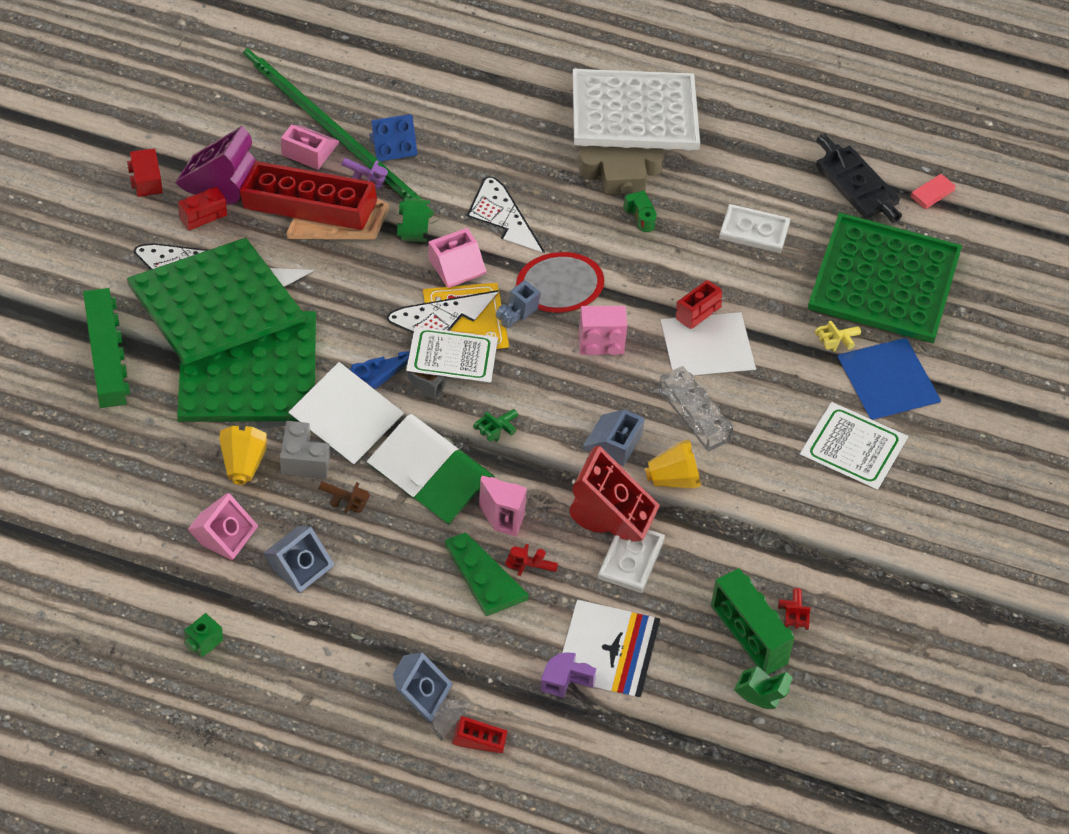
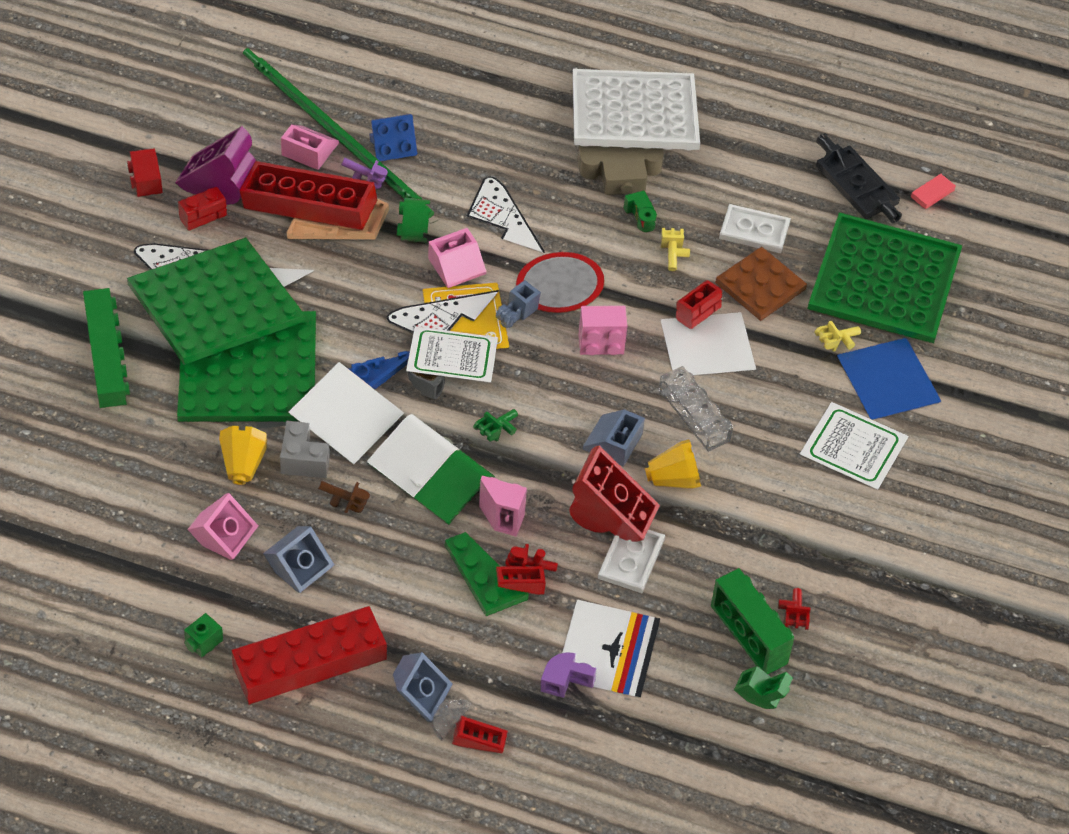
none -> red brick [231,606,387,705]
none -> red slope [496,566,546,595]
none -> light yellow arm [661,228,690,271]
none -> dark orange plate [715,246,807,321]

